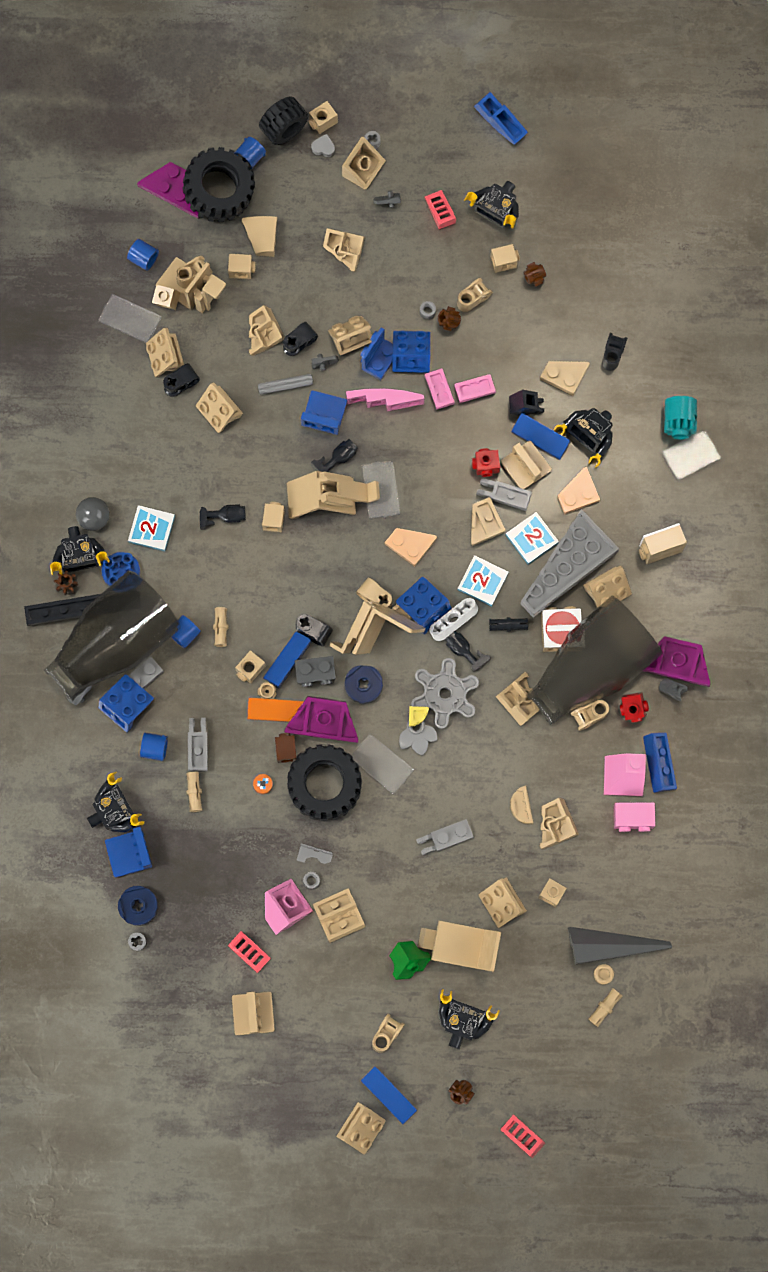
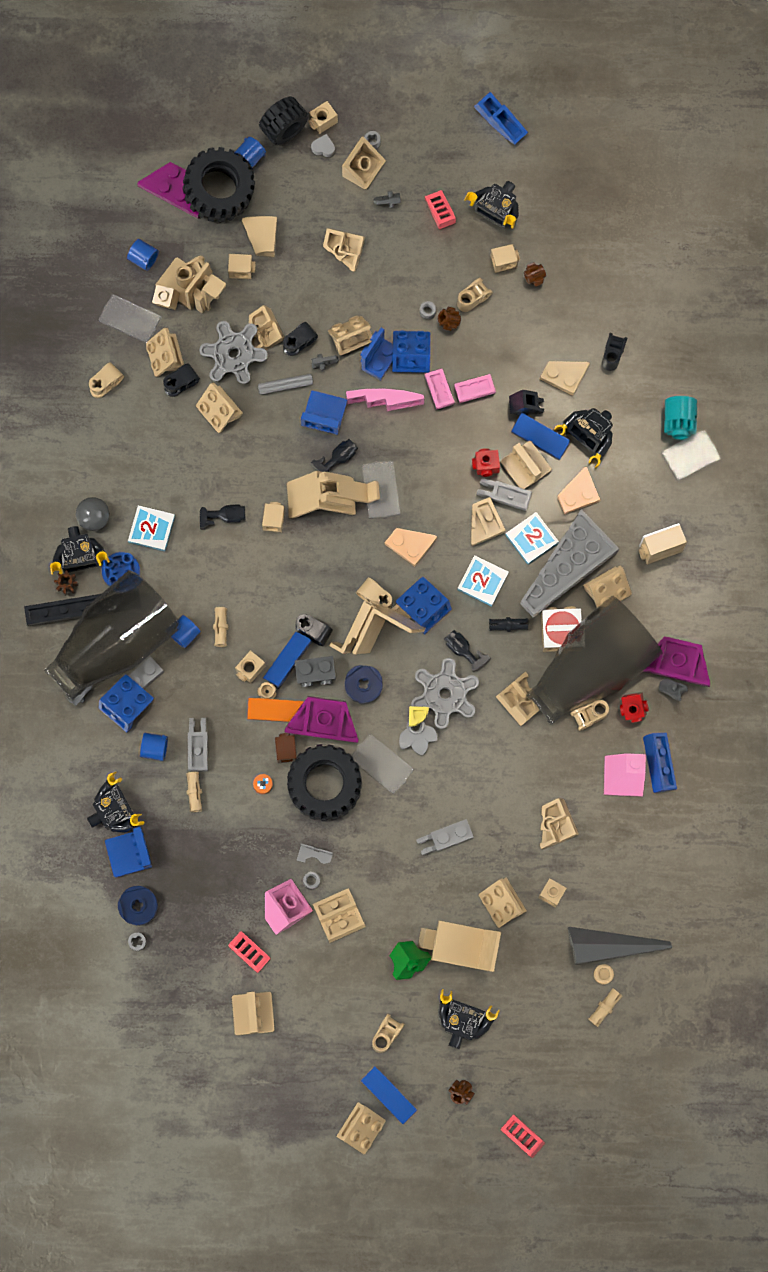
white beam [429,598,478,641] -> none
tan tile [510,786,533,824] -> none
bright pink brick [614,803,655,832] -> none
none -> tan piece [89,362,124,398]
none -> light grey plate [199,321,268,384]

